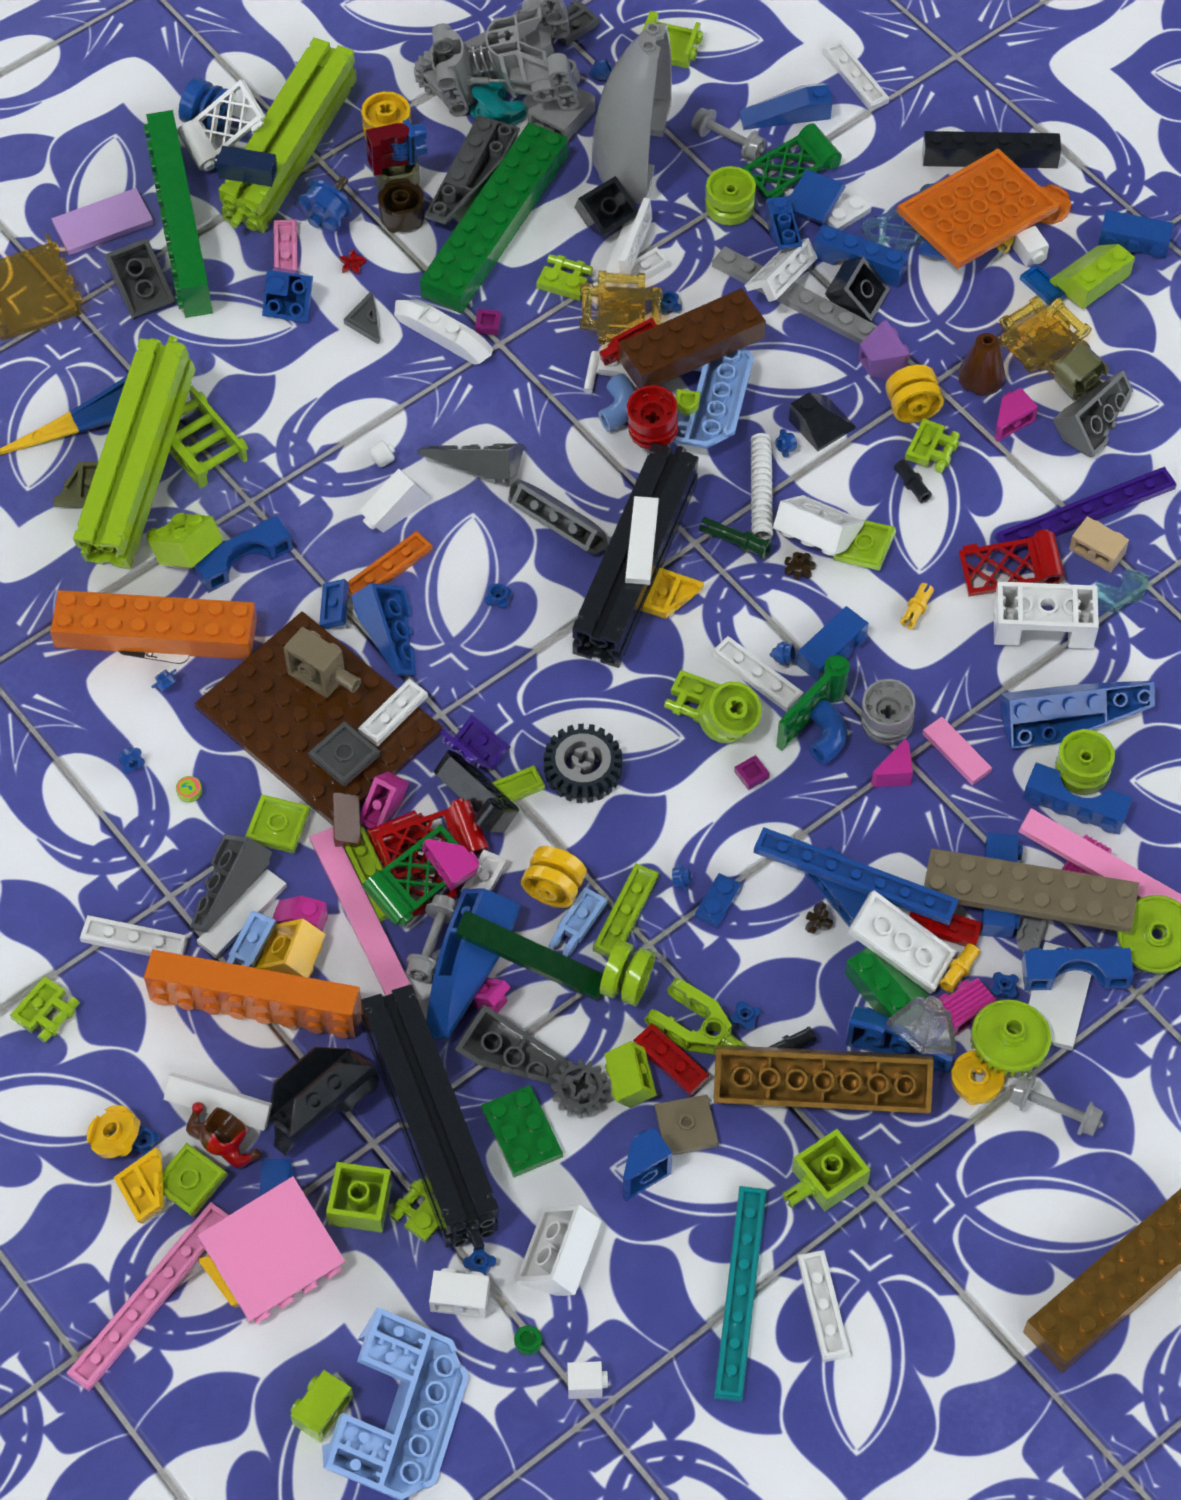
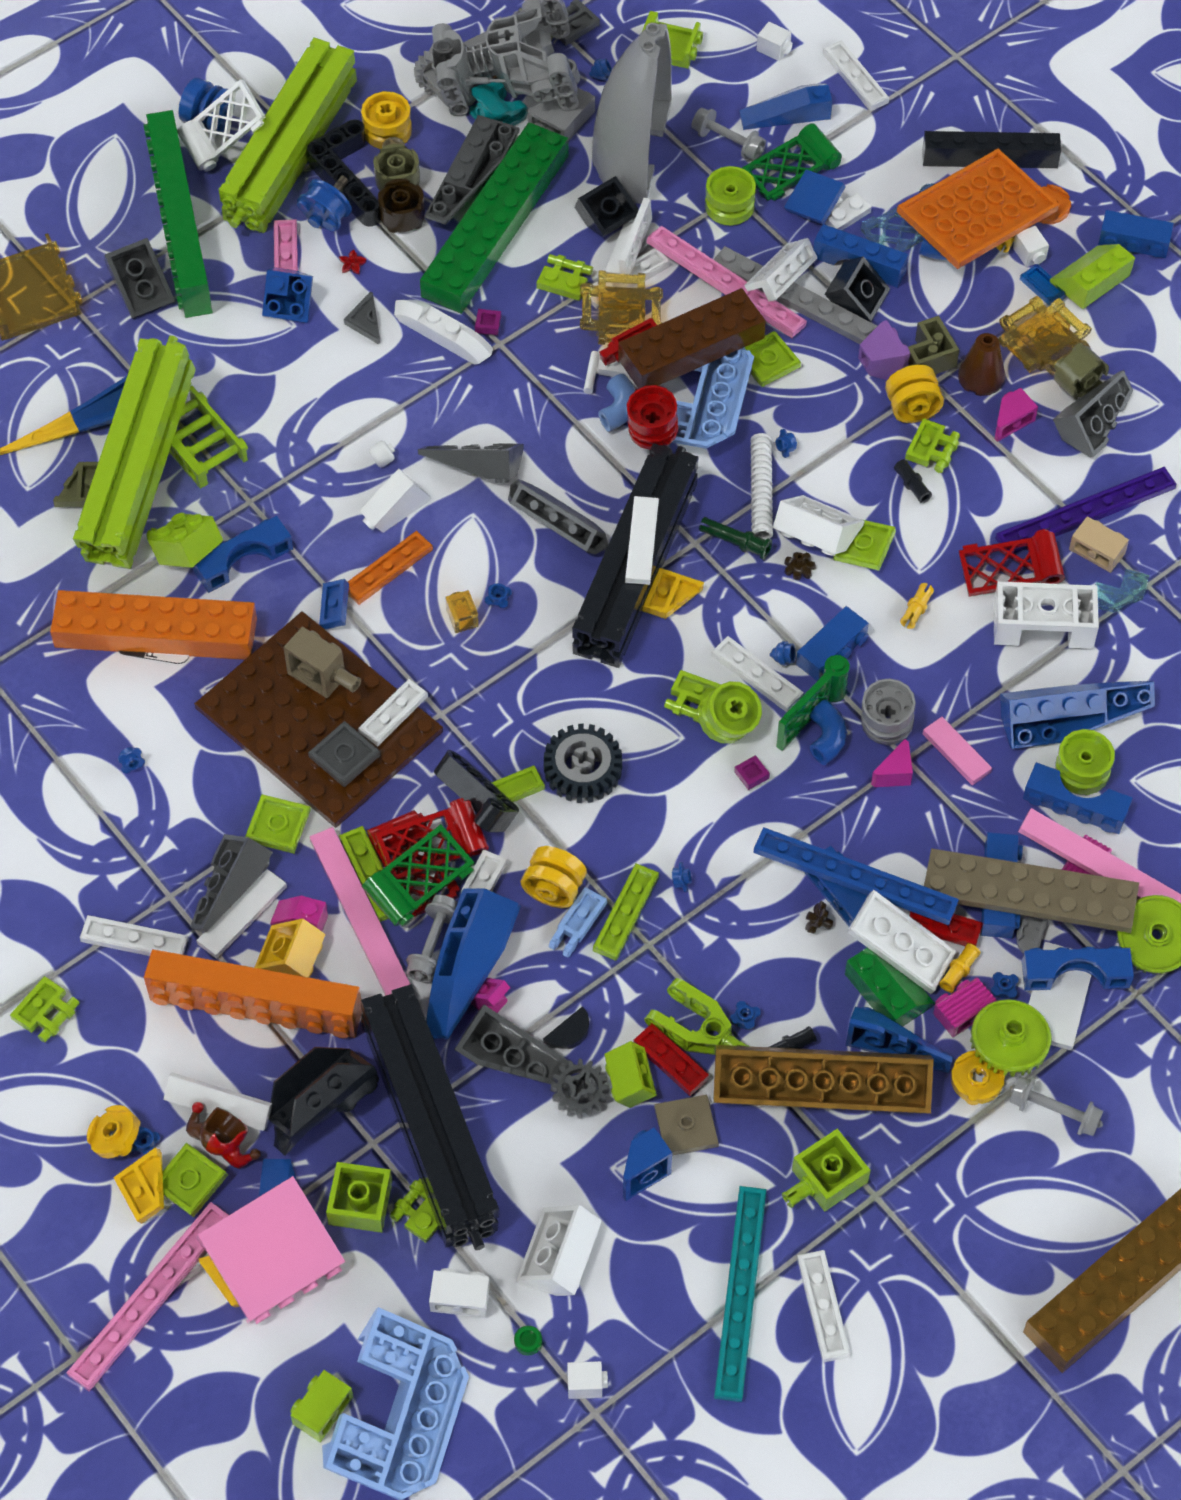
lavender tile [51,188,154,255] -> none
blue plate [151,669,177,691] -> none
lime tile [176,776,202,802] -> none
dark blue brick [214,146,278,187] -> none
light blue hinge [226,910,277,968] -> none
slope [332,793,361,847] -> none
blue wedge [351,583,416,676] -> none
dark pink slope [360,771,409,828] -> none
dark red hips [366,119,427,176] -> none
dark pink slope [421,839,479,891] -> none
dark purple bracket [440,715,511,770] -> none
dark green tile [454,910,603,1001] -> none
blue plate [463,1248,496,1275] -> none
green plate [481,1085,563,1178] -> none
lime wheel [600,939,655,1007] -> none
blue plate [656,291,681,314] -> none
lime tile [675,389,701,415] -> none
blue plate [695,873,742,929] -> none
blue slope [766,196,802,250] -> none
black slope [789,392,856,451] -> none
clear slope [886,996,956,1054] -> none
none -> black beam [307,119,380,227]
none -> clear yellow brick [445,590,479,634]
none -> black tile [543,1006,589,1049]
none -> bright pink tile [646,226,807,338]
none -> lime plate [744,331,801,387]
none -> white brick [757,22,793,61]
none -> olive brick [908,315,959,374]

